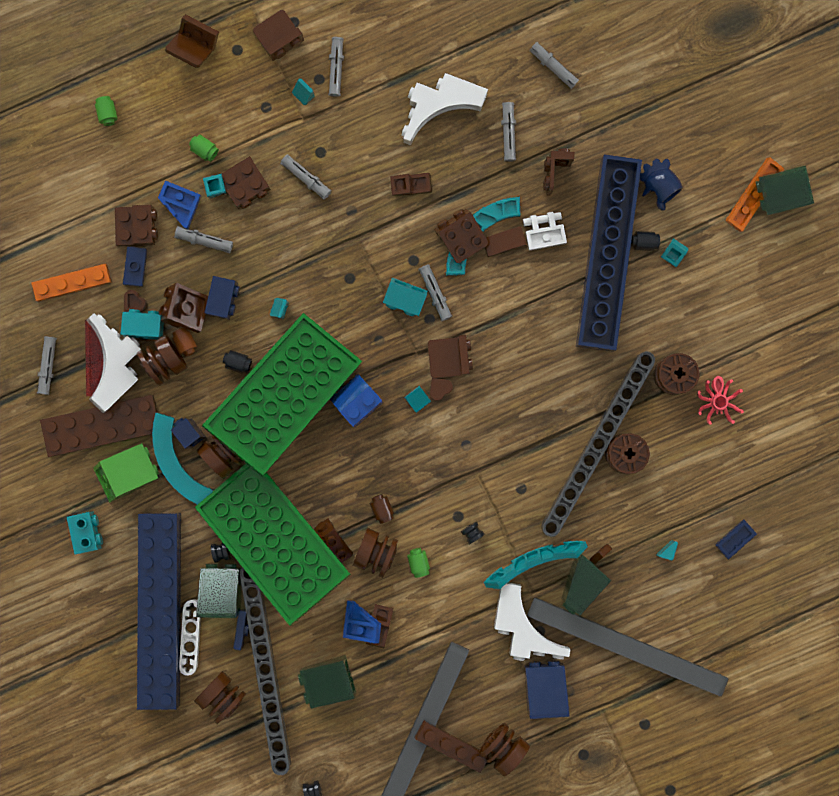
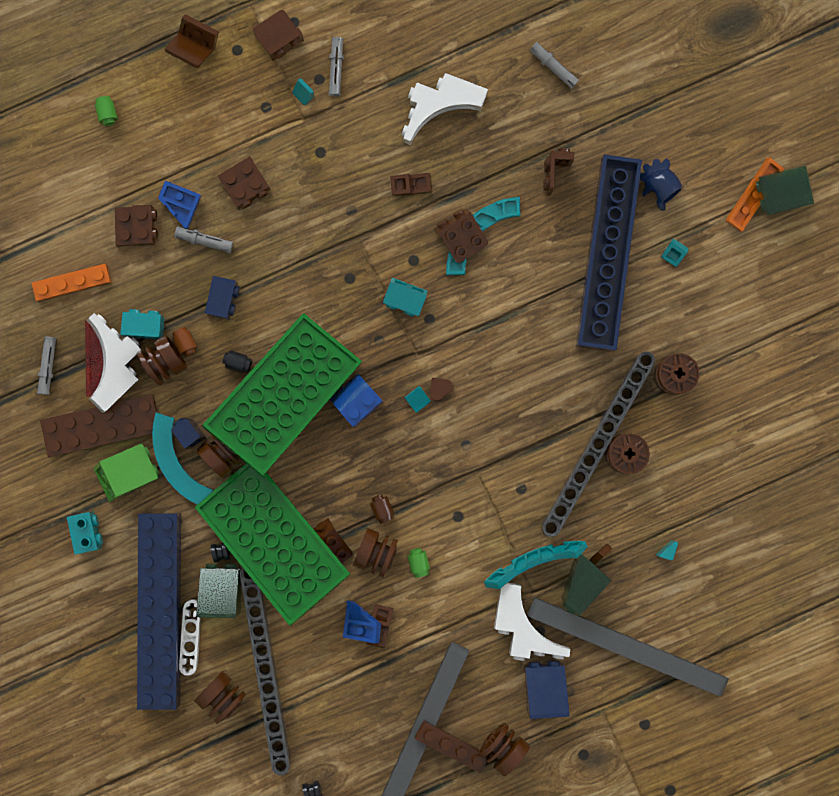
dark blue plate [123,246,147,287] -> none
reddish brown tile [124,290,147,312] -> none
reddish brown plate [159,283,208,333] -> none
bright green brick [189,135,219,162] -> none
teal slope [203,174,226,199] -> none
dark blue plate [233,609,249,650] -> none
teal slope [270,298,289,320] -> none
light grey pin [280,154,332,200] -> none
clear green slope [298,655,356,709] -> none
light grey pin [418,264,453,321] -> none
reddish brown bracket [428,335,473,378] -> none
black wheel [461,521,485,544] -> none
reddish brown slope [485,226,526,257] -> none
light grey pin [501,102,516,161] -> none
white plate [523,212,567,251] -> none
black brick [631,231,660,251] -> none
coral animal [697,376,744,425] -> none
dark blue plate [715,519,757,560] -> none

